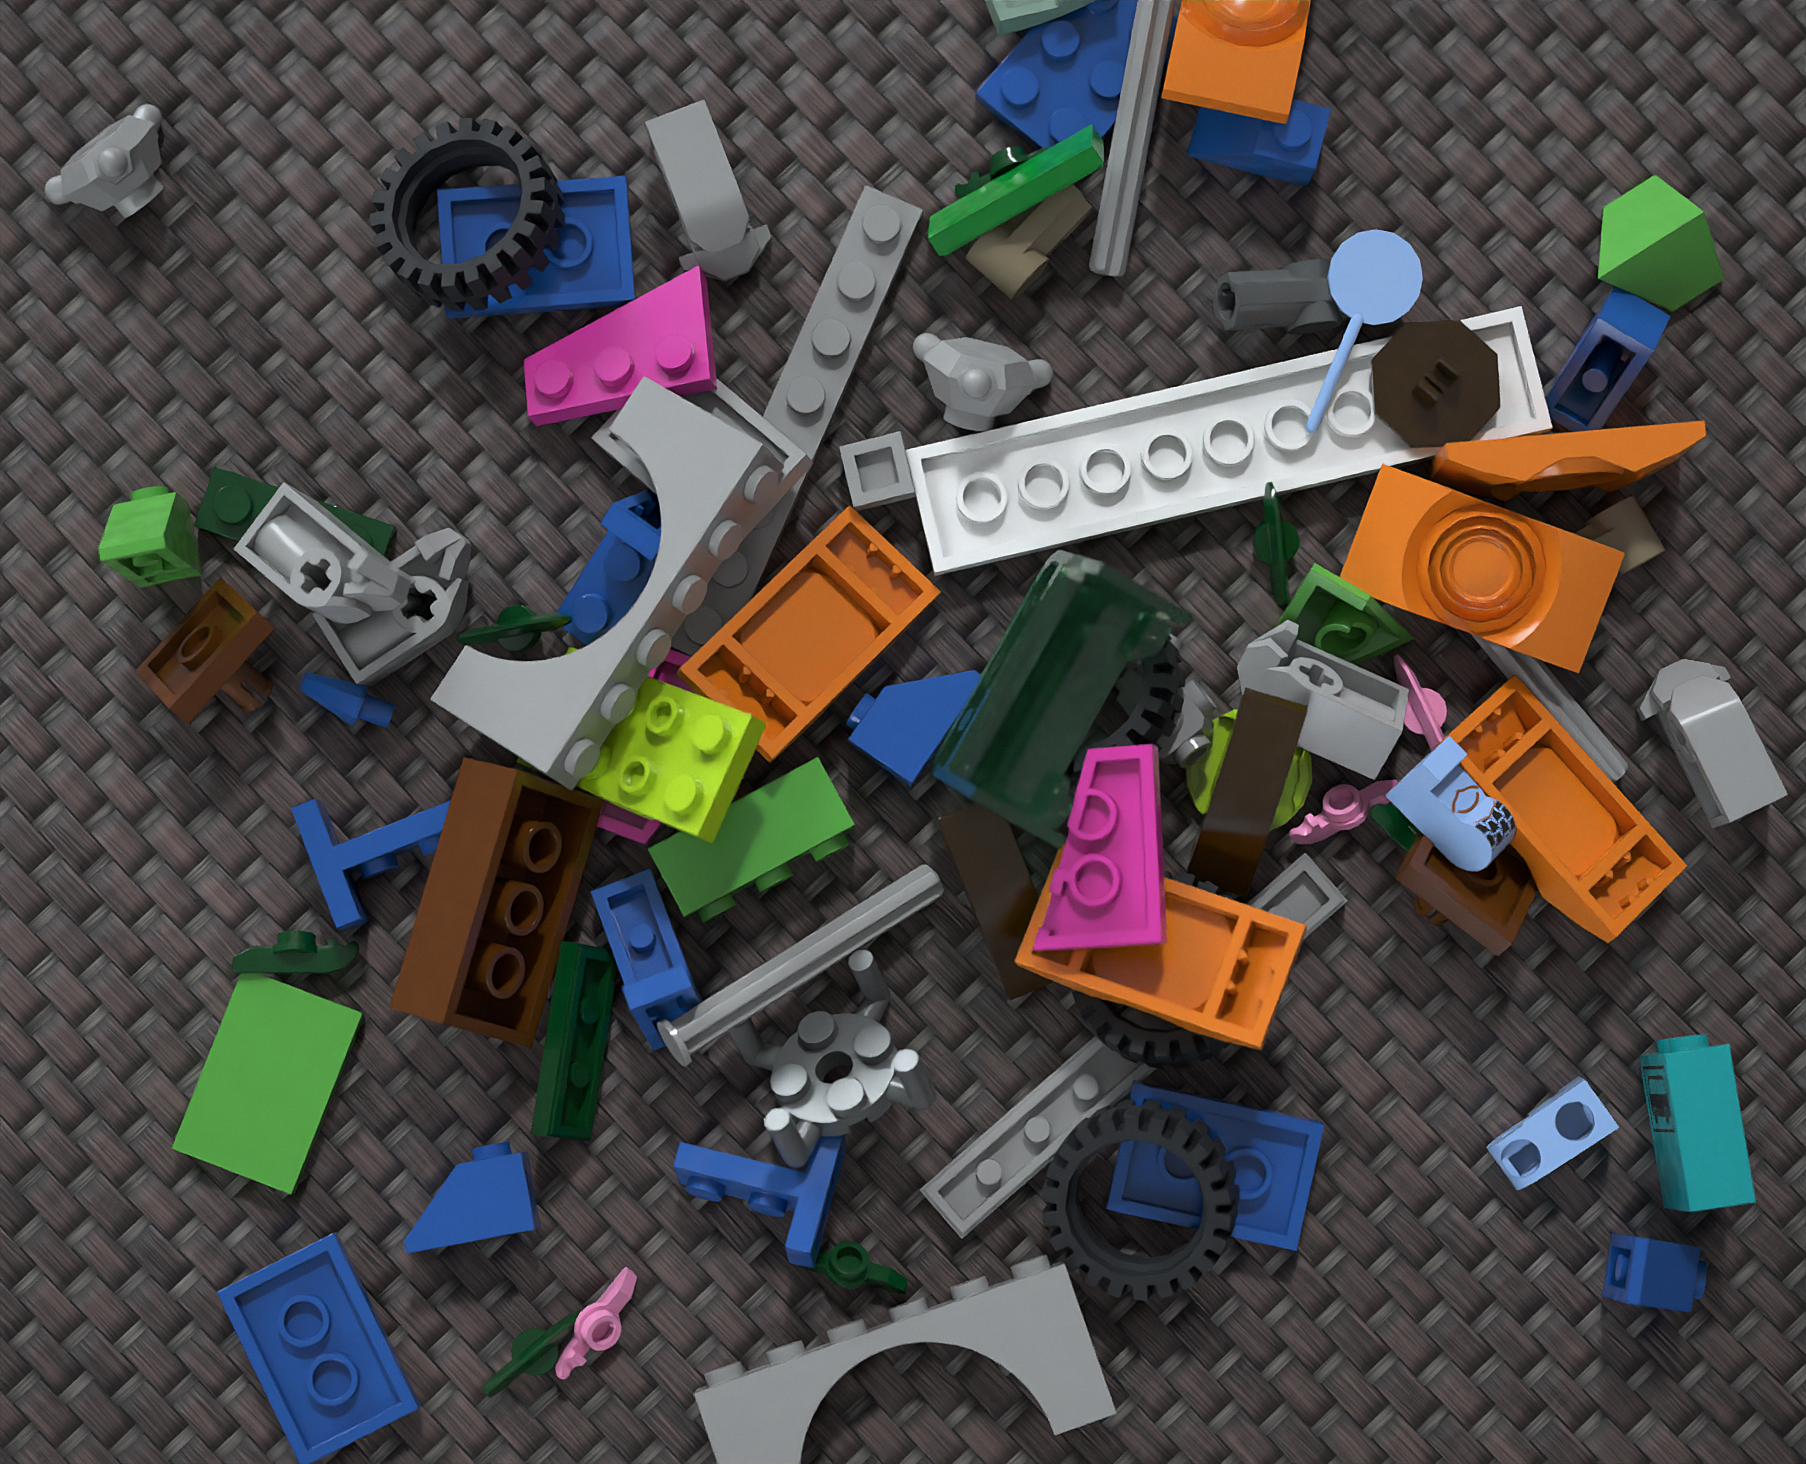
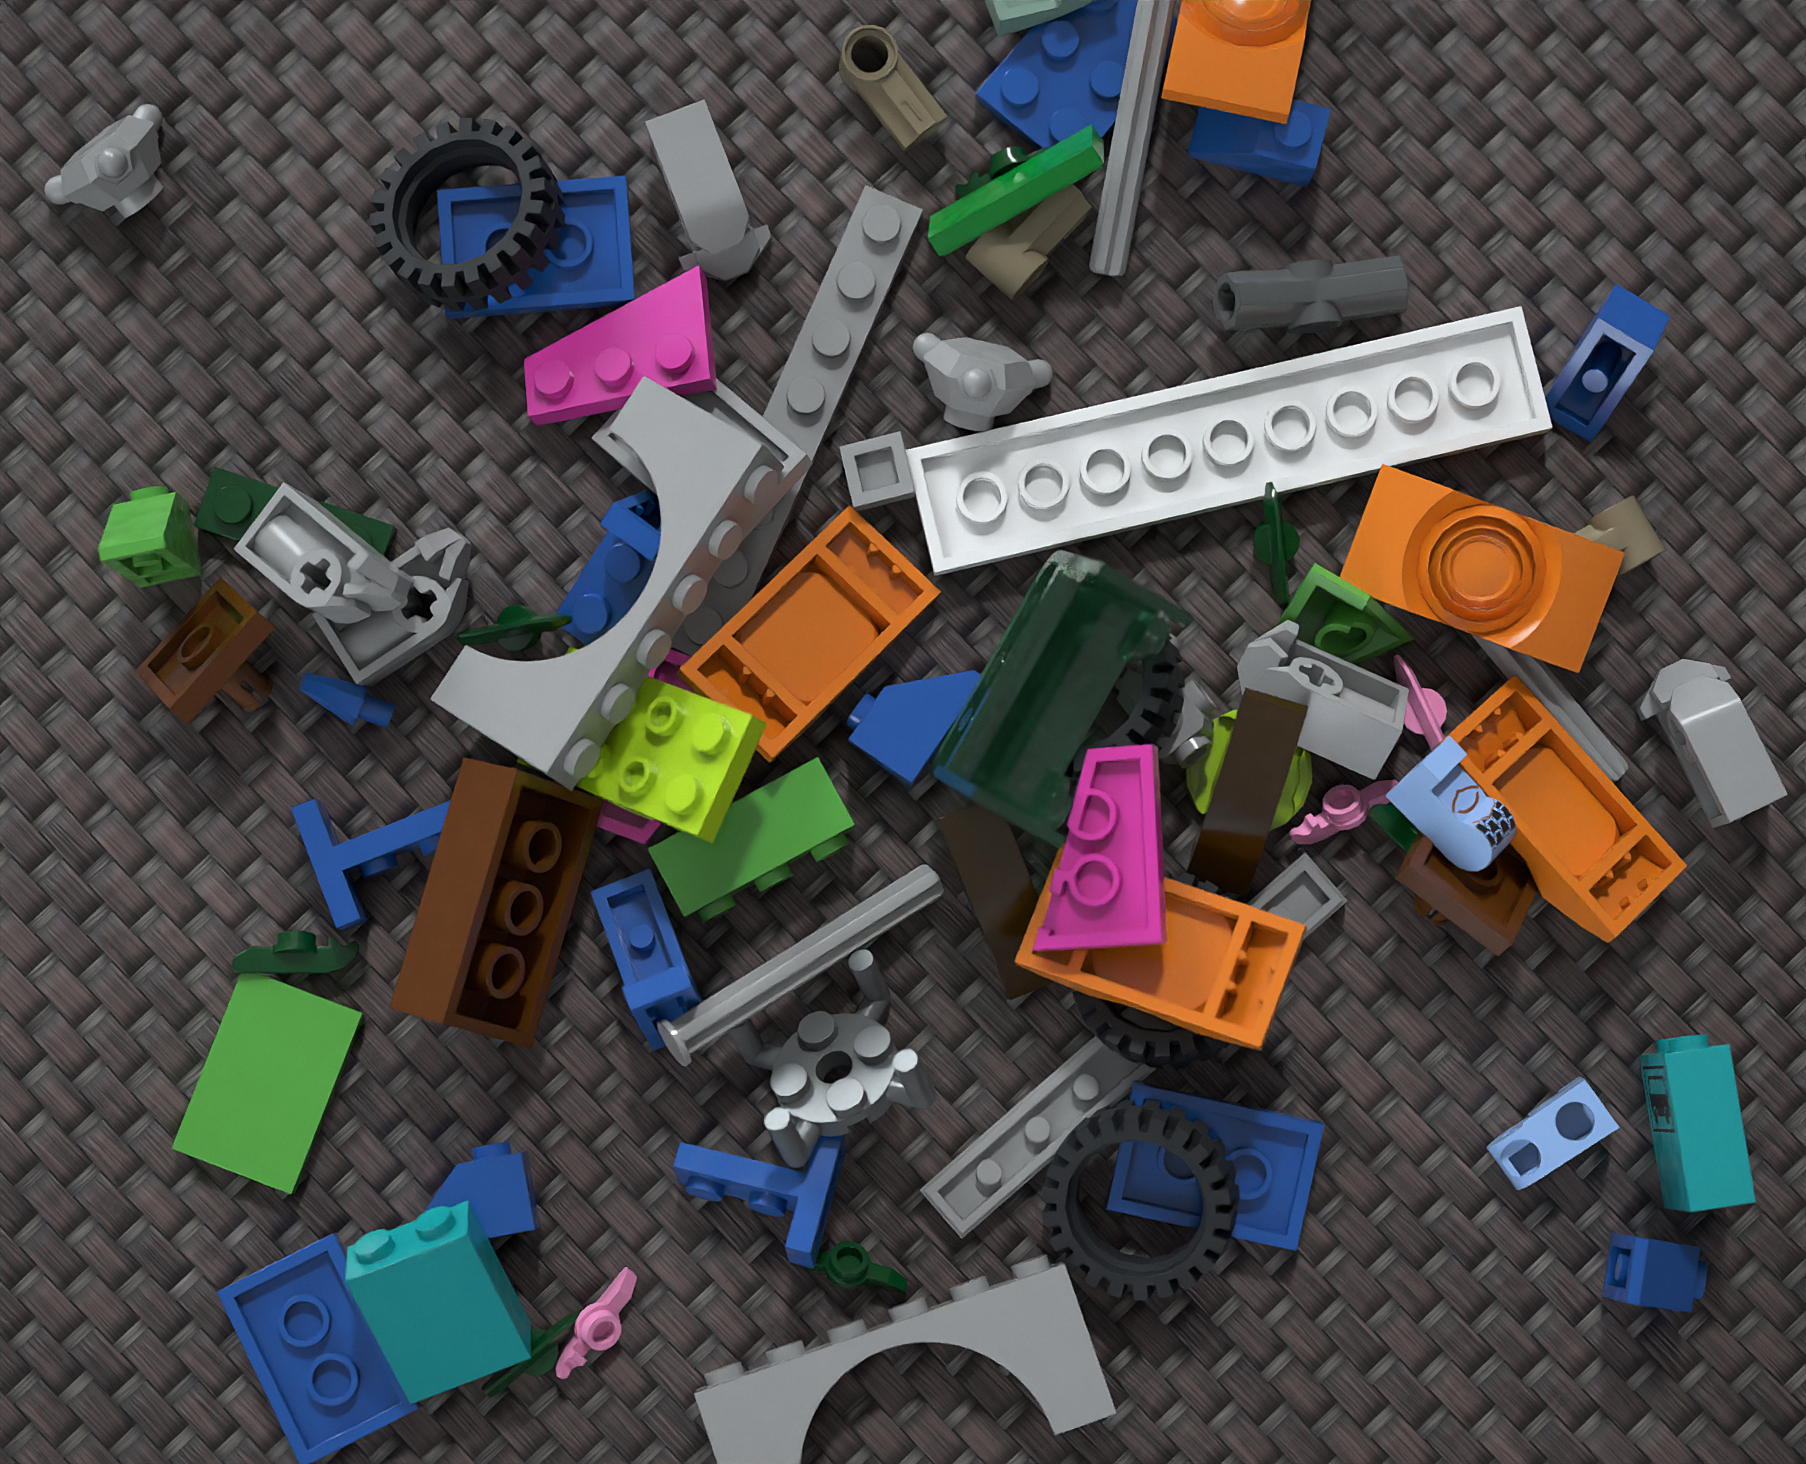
dark green tile [530,941,618,1142] -> none
light blue piece [1305,229,1423,433] -> none
dark brown piece [1371,320,1501,448] -> none
orange slope [1428,421,1706,502] -> none
bright green slope [1598,175,1725,314] -> none
none -> teal brick [345,1200,531,1404]
none -> dark tan piece [839,25,948,152]

